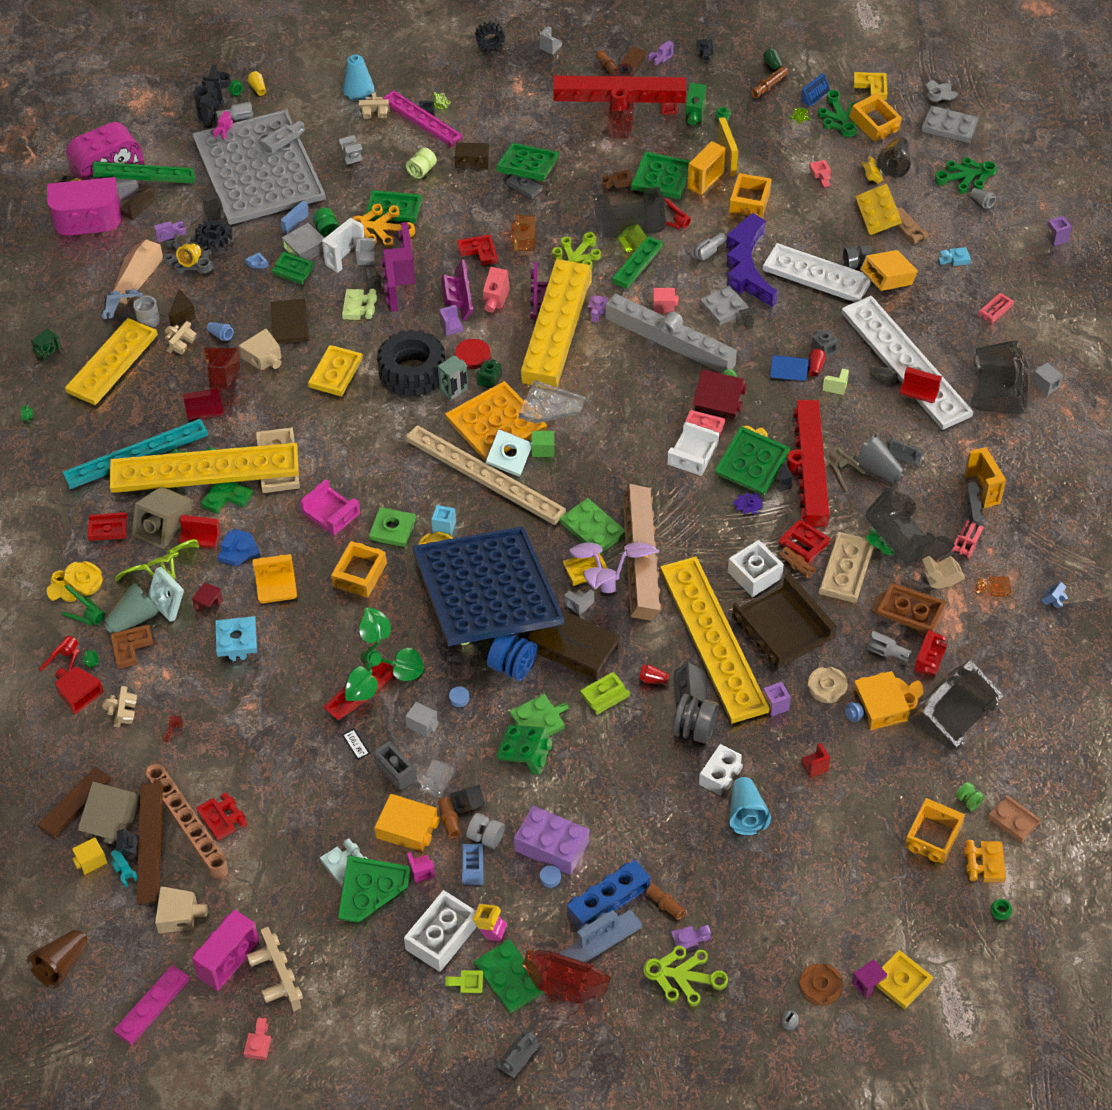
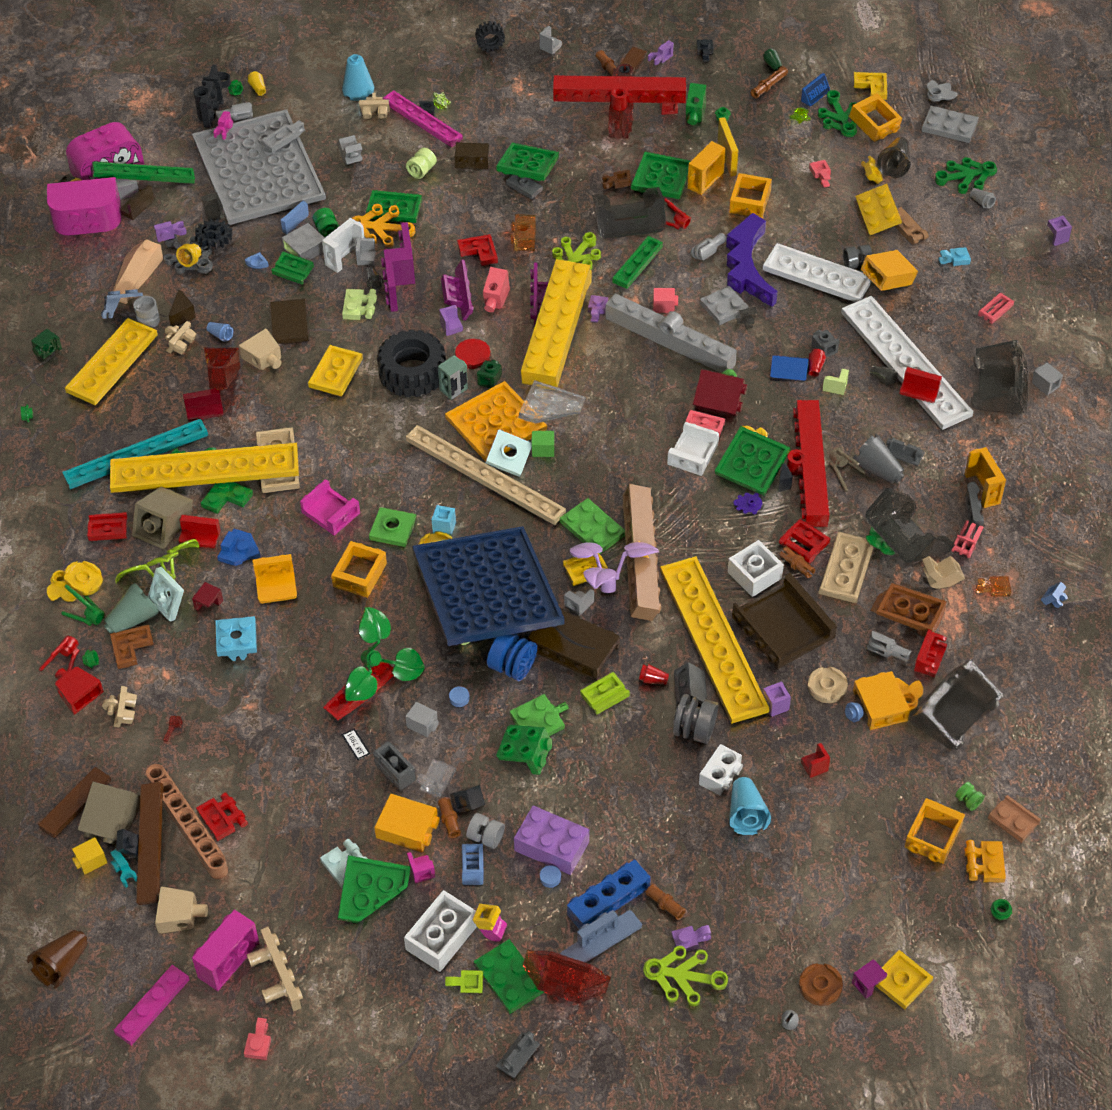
clear neon green piece [618,224,647,251] -> none

